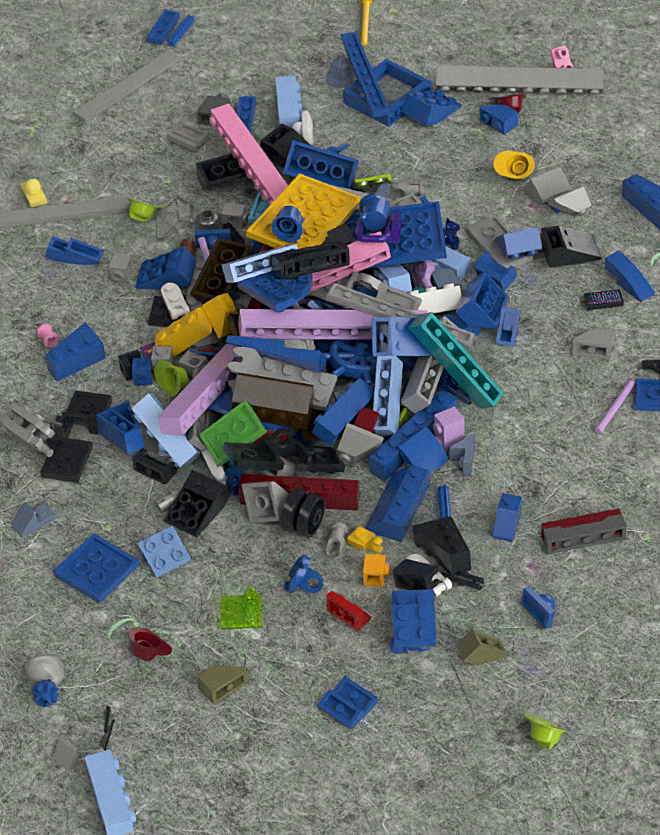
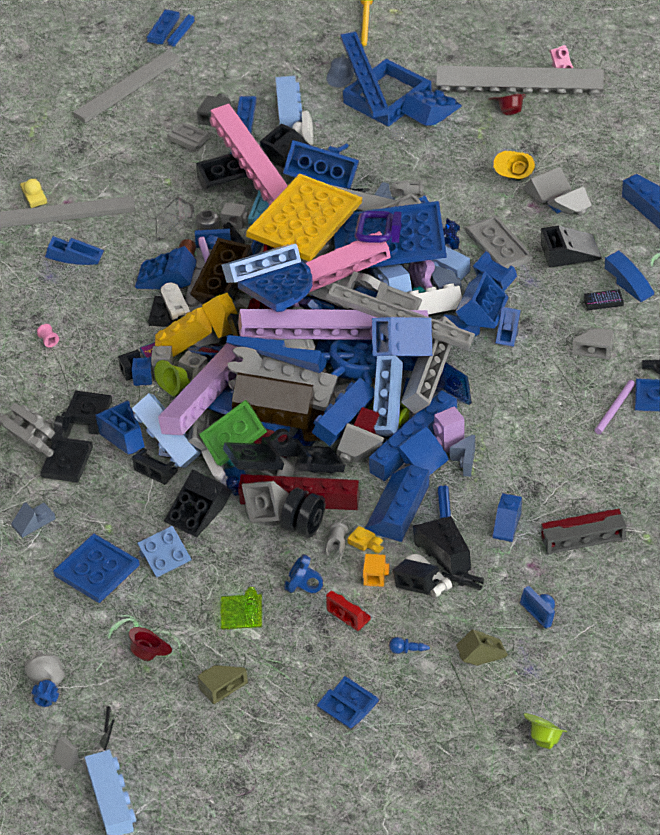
blue wedge [45,322,106,381] -> none
light grey brick [108,253,133,282] -> none
lime piece [127,198,166,222] -> none
light grey pin [154,490,179,512] -> none
black brick [271,241,350,280] -> none
blue hat [272,206,305,242] -> none
black slope [325,223,354,245] -> none
lime piece [354,173,392,187] -> none
blue hat [359,194,390,231] -> none
blue bracket [392,589,436,648] -> none
teal brick [409,312,504,408] -> none
blue slope [480,105,518,135] -> none
slope [496,227,542,259] -> none

